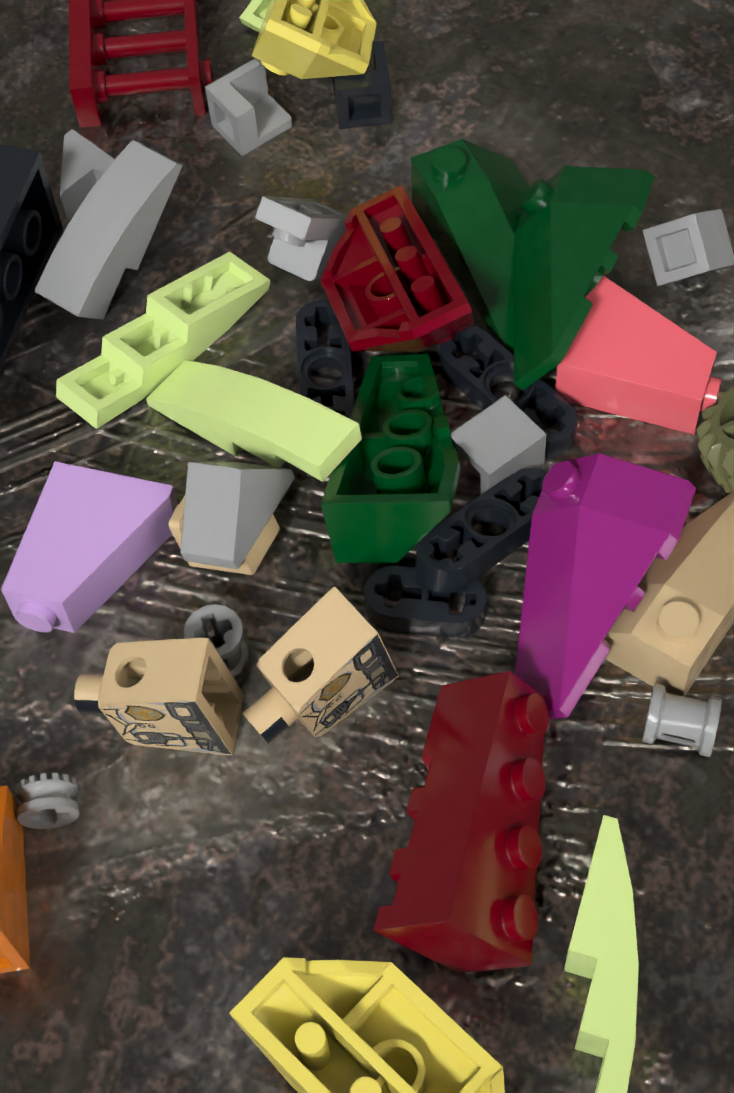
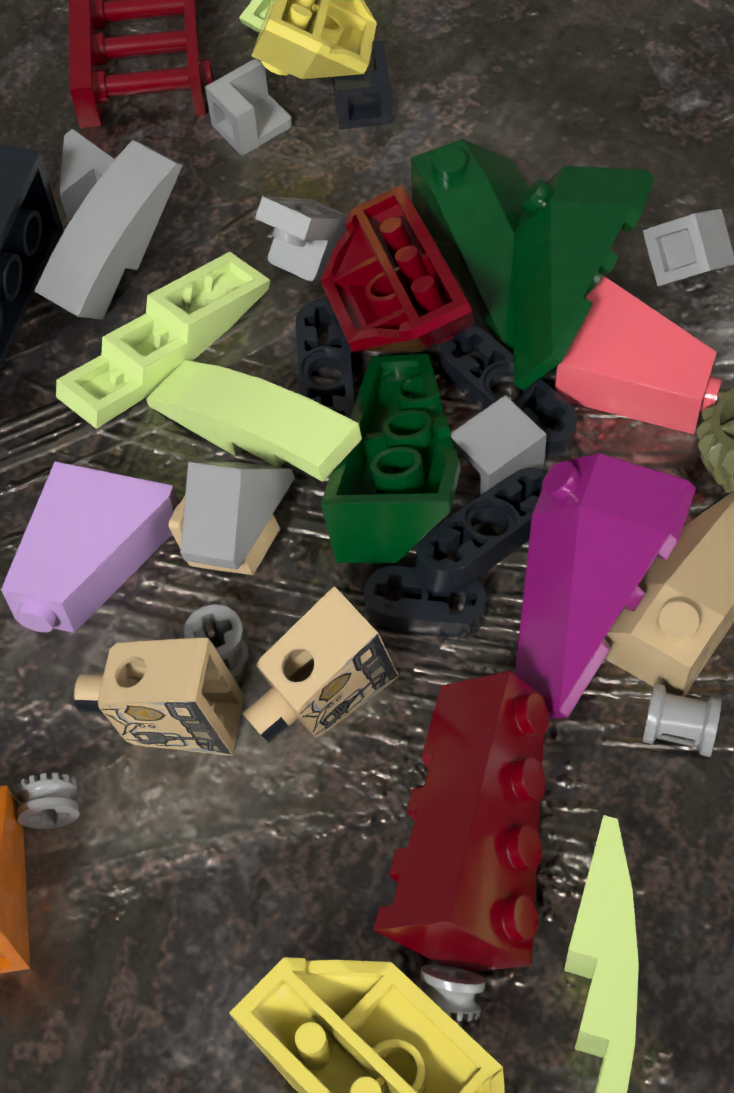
none -> light grey bush [419,965,486,1022]

